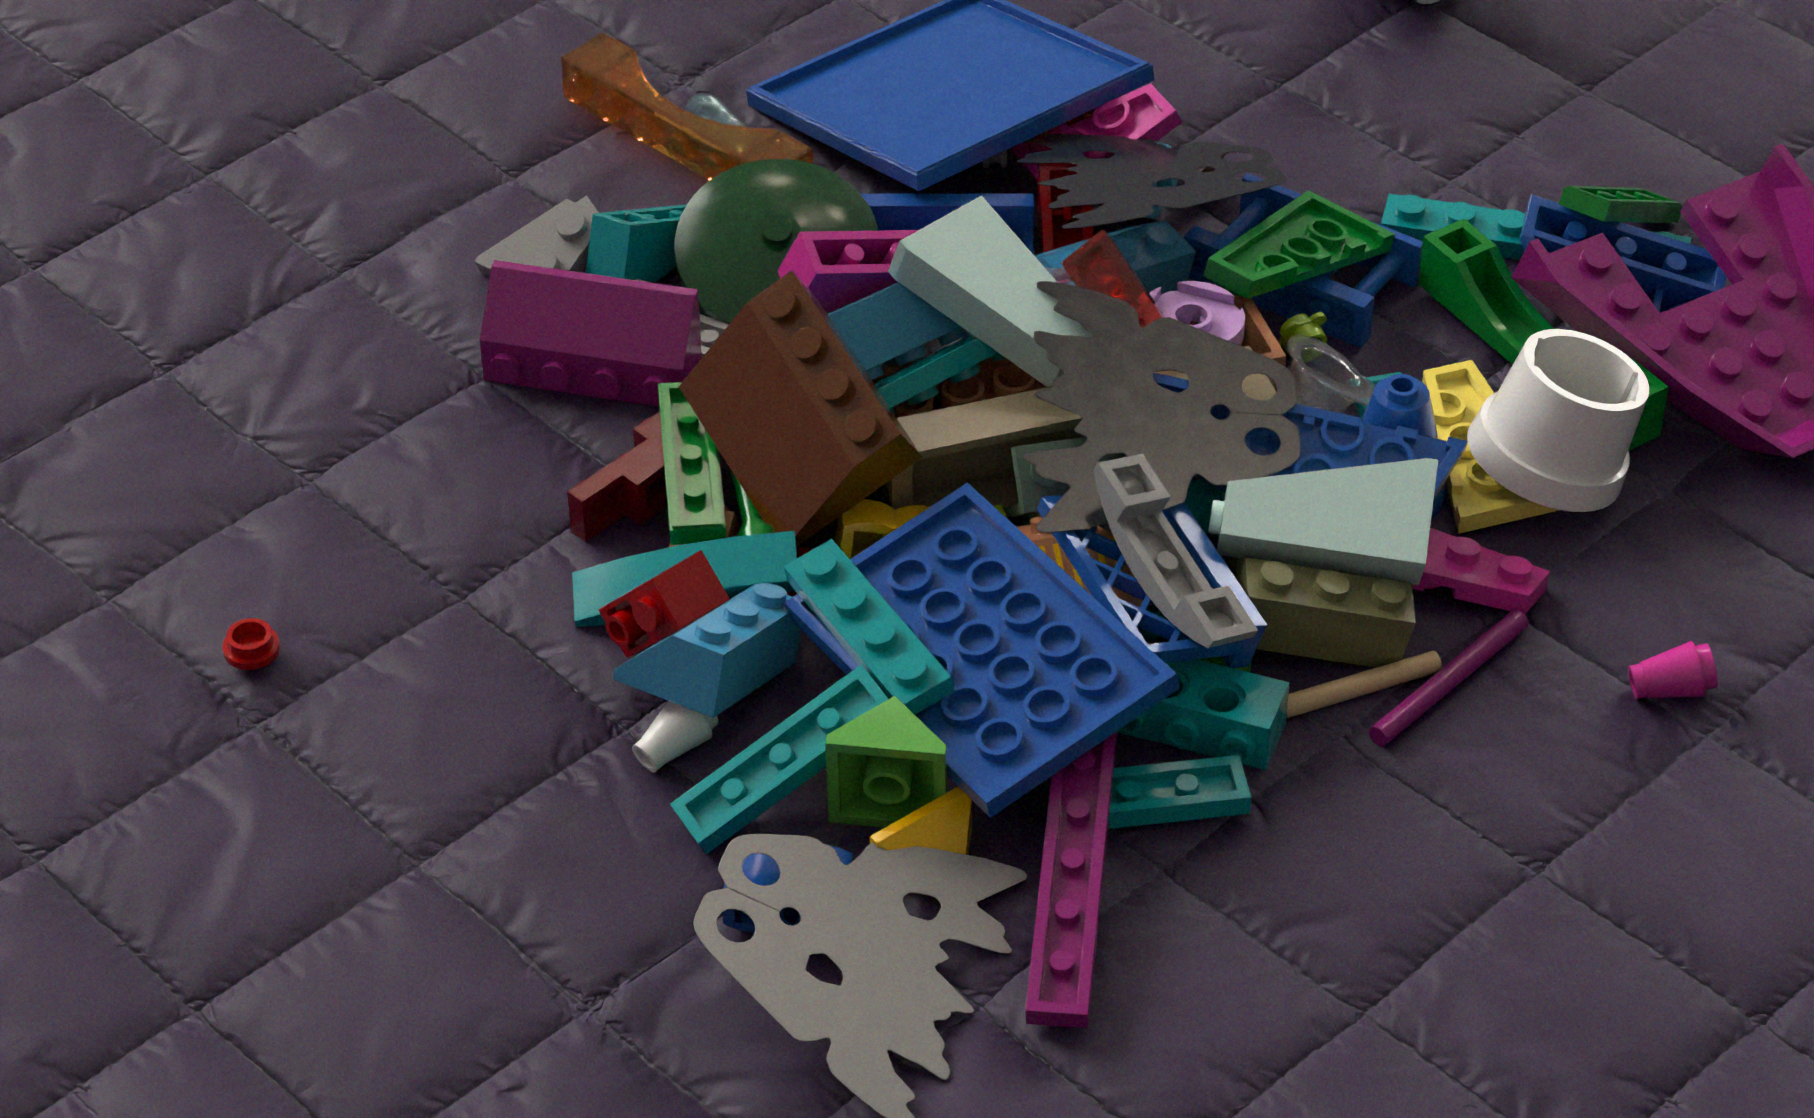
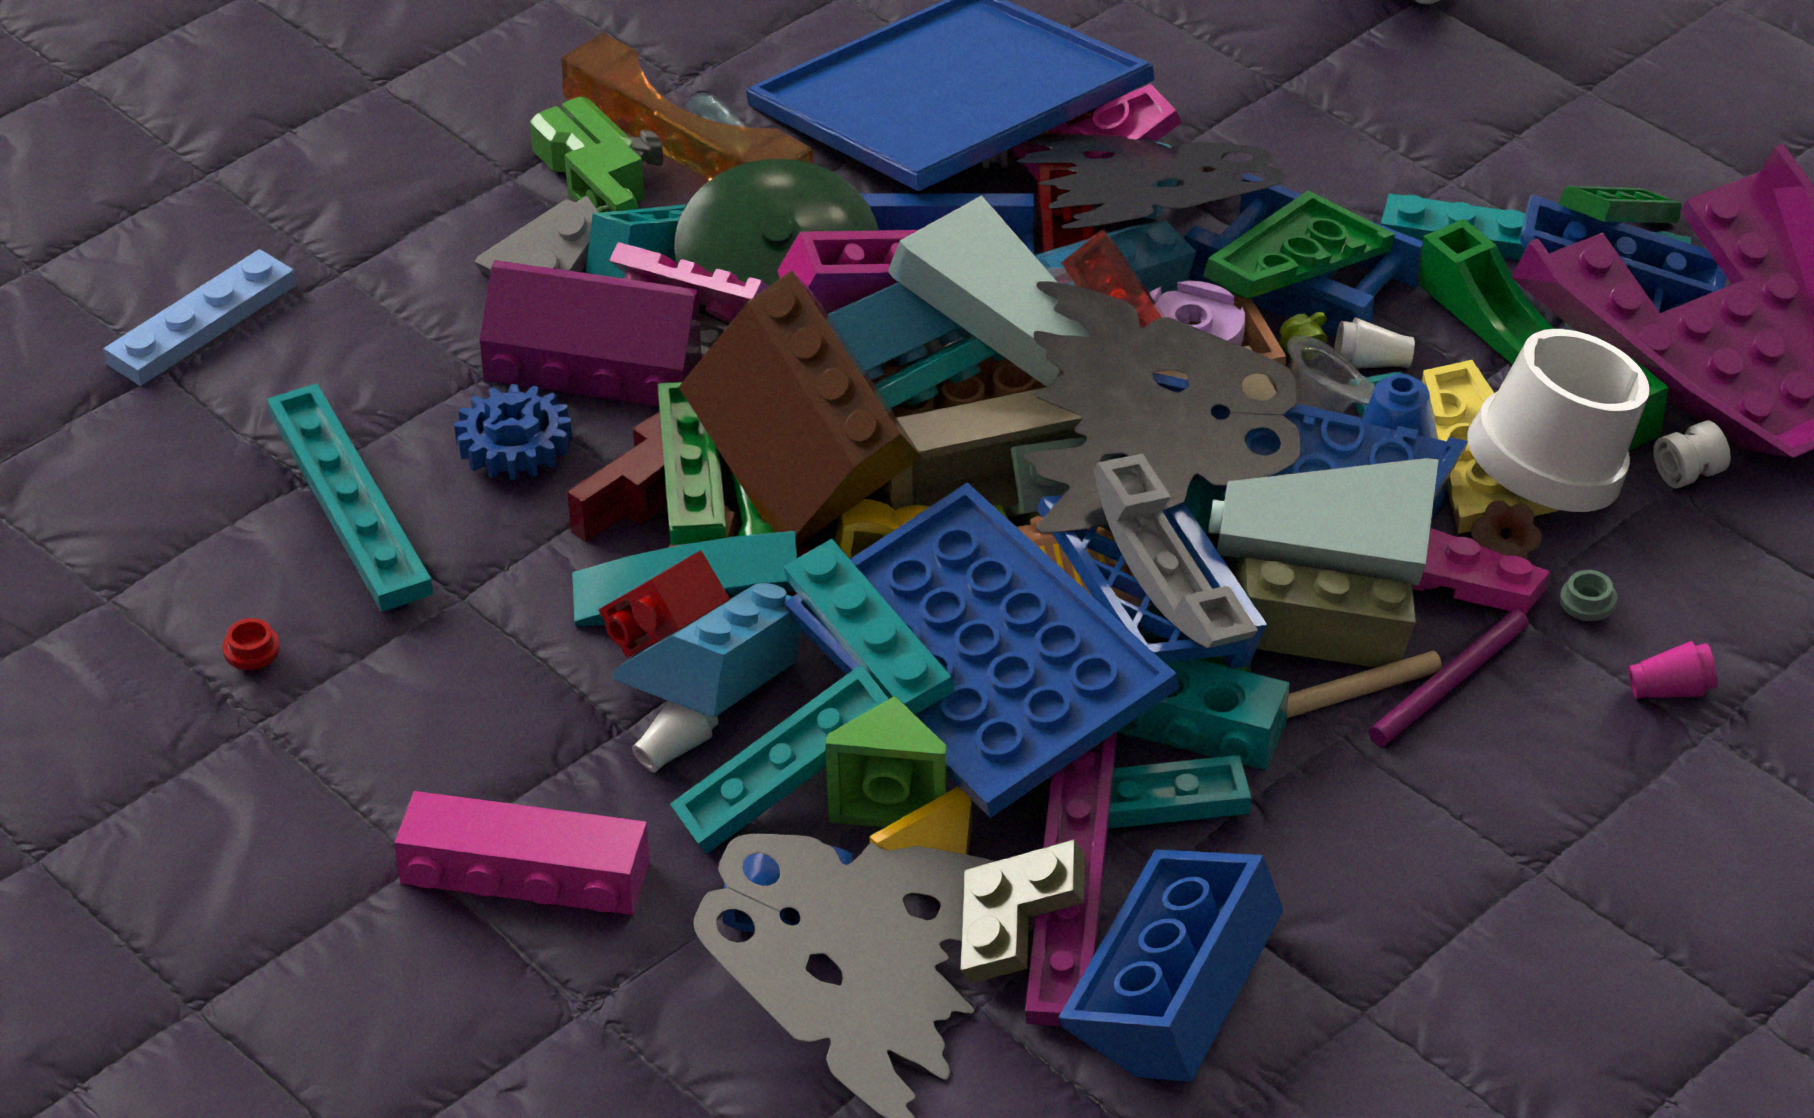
none -> light blue plate [103,249,296,386]
none -> teal plate [267,383,433,612]
none -> dark pink brick [394,791,650,915]
none -> blue gear [454,384,573,480]
none -> bright green plate [530,97,663,213]
none -> dark pink wing [609,242,769,323]
none -> plate [961,840,1085,983]
none -> blue slope [1058,850,1284,1082]
none -> white cone [1334,318,1415,370]
none -> reddish brown plant [1471,500,1542,559]
none -> sand green plate [1560,570,1617,621]
none -> white wheel [1653,420,1731,489]

